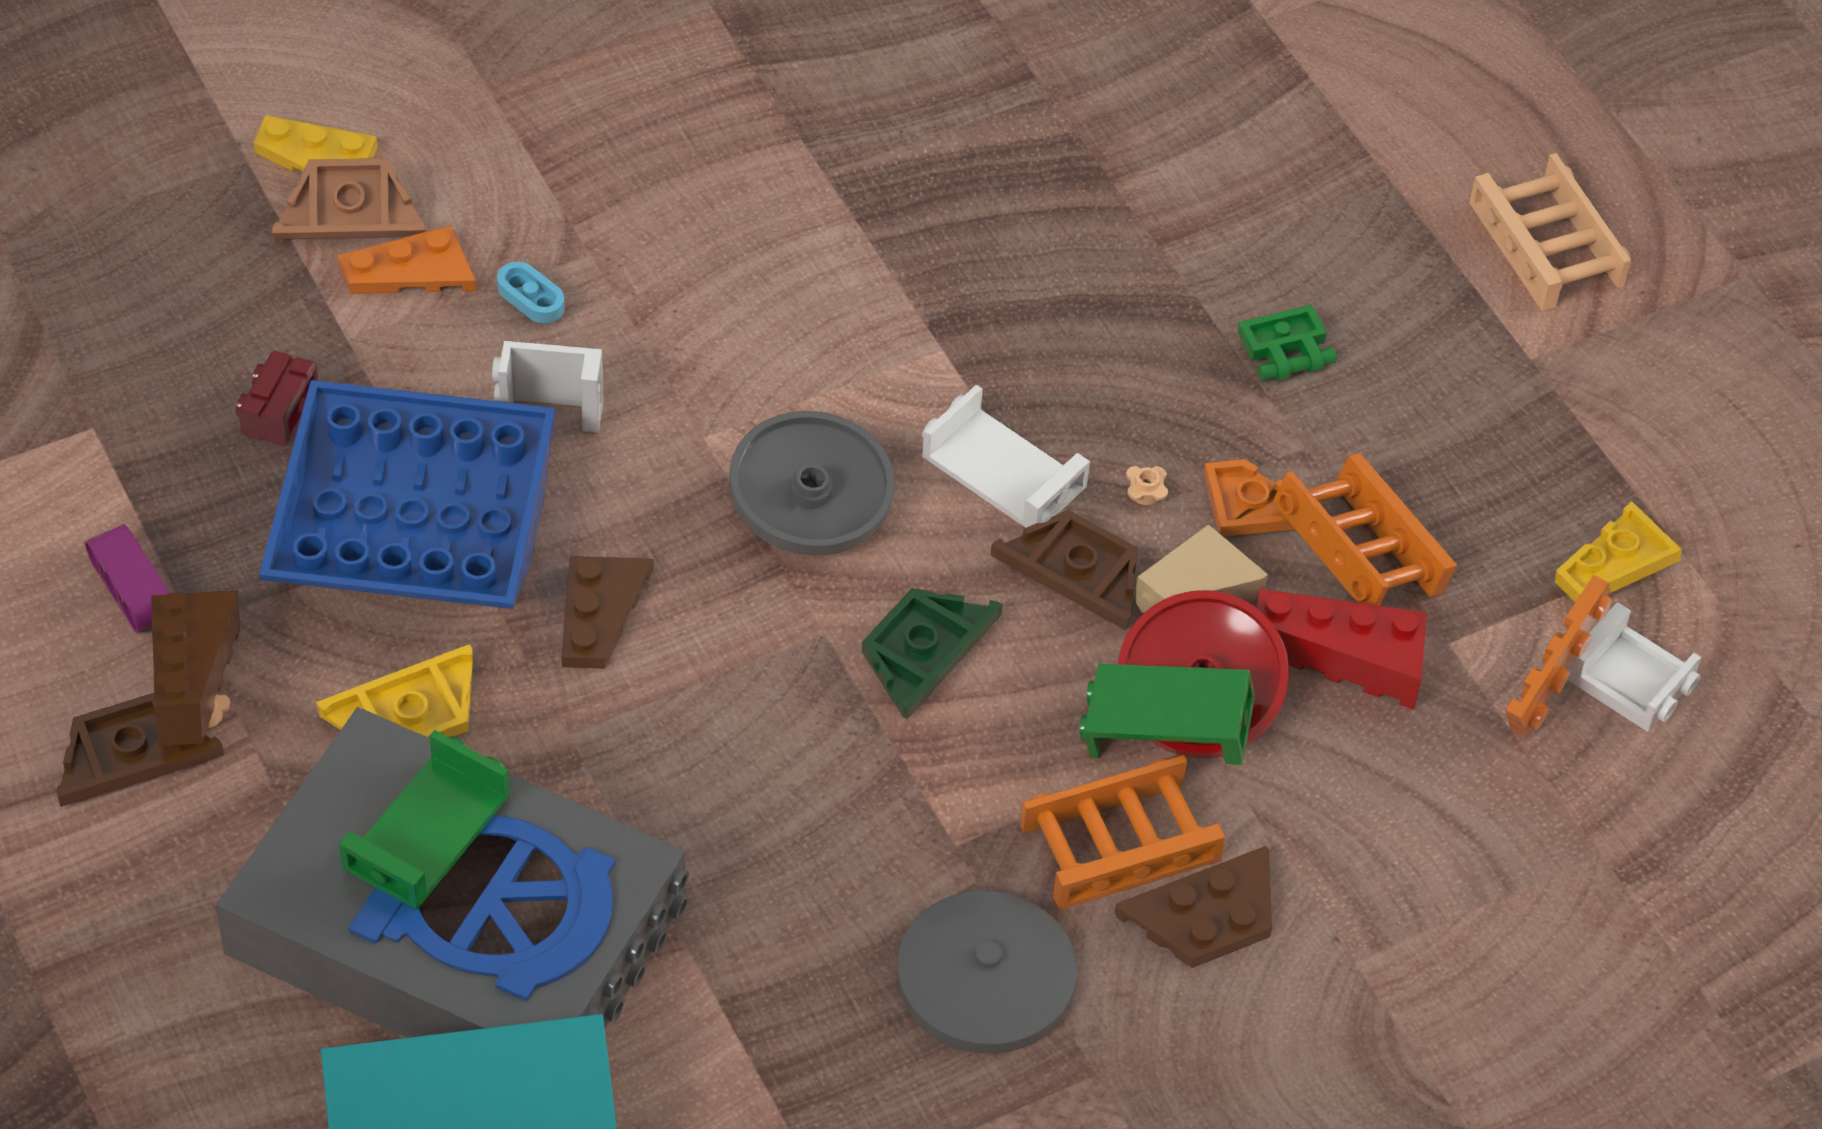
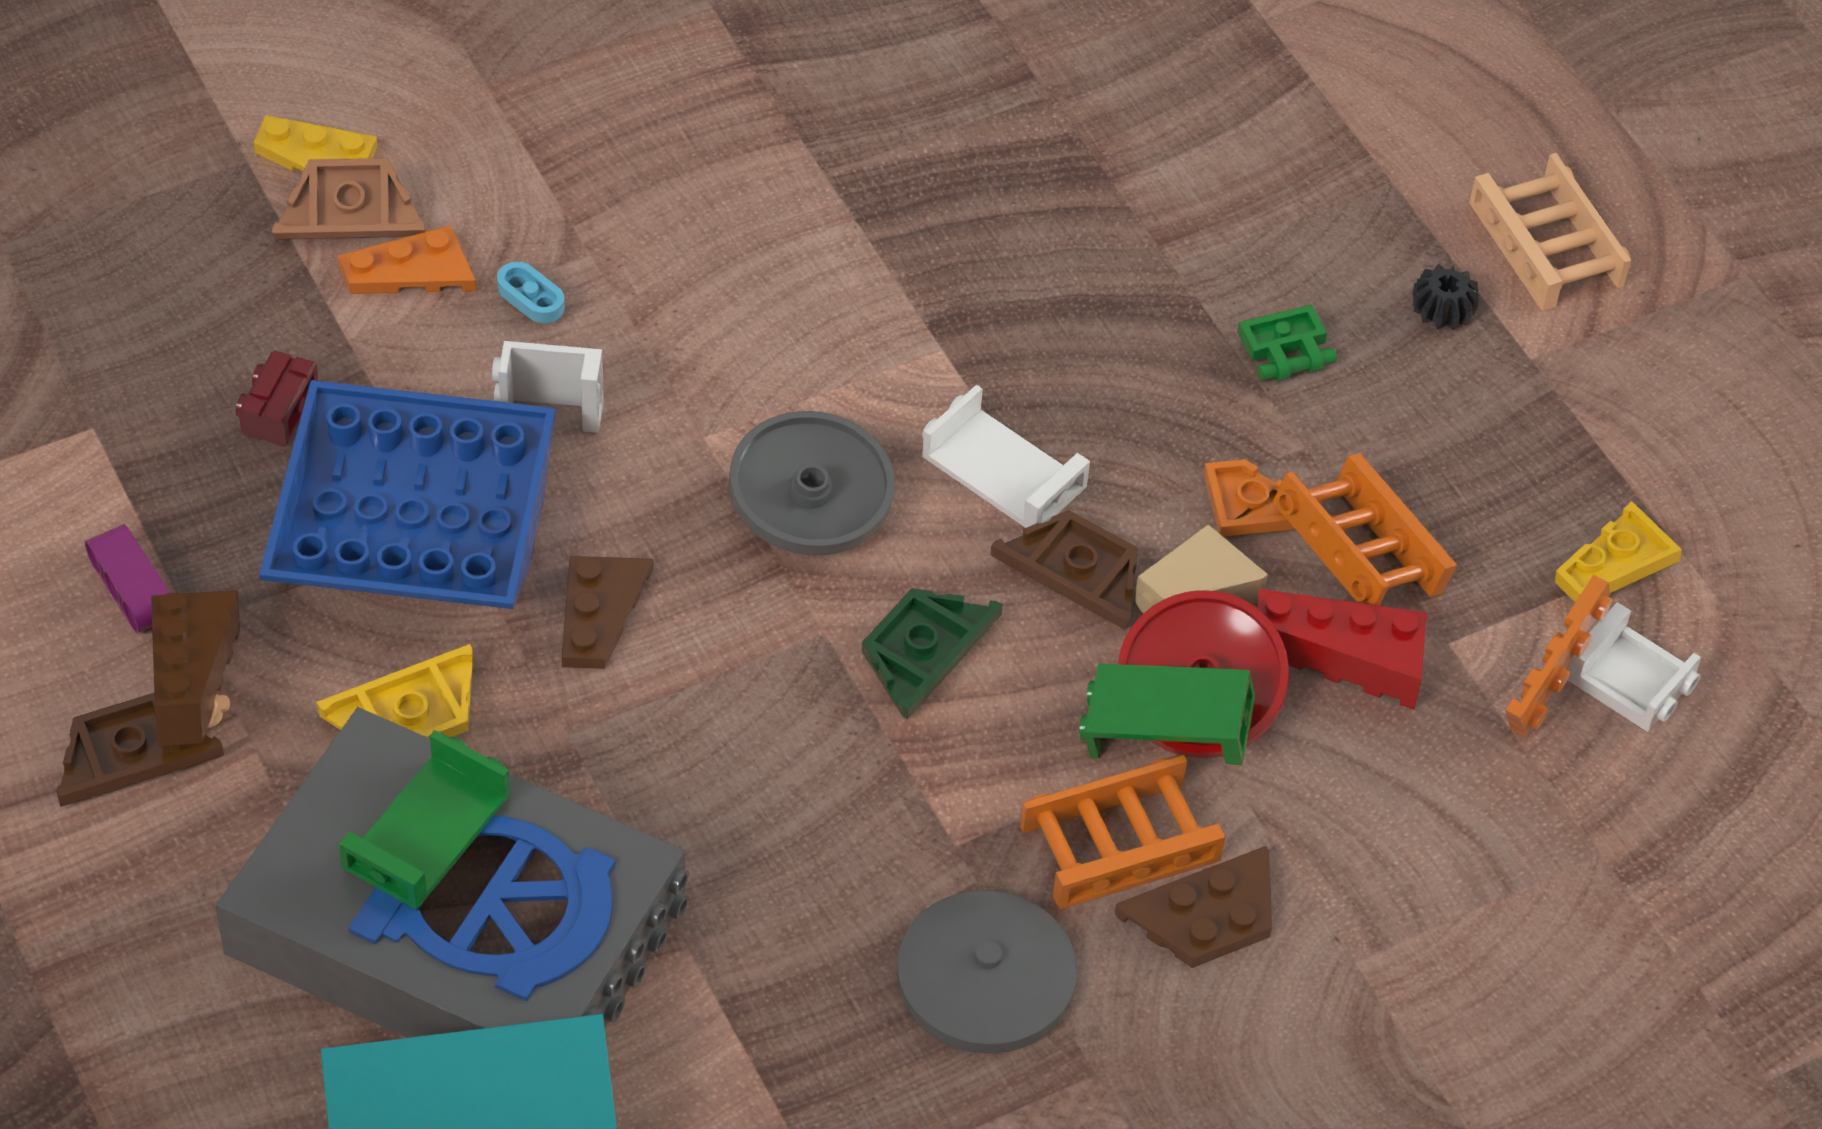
light nougat plate [1126,466,1168,505] -> none
none -> black gear [1412,263,1480,330]

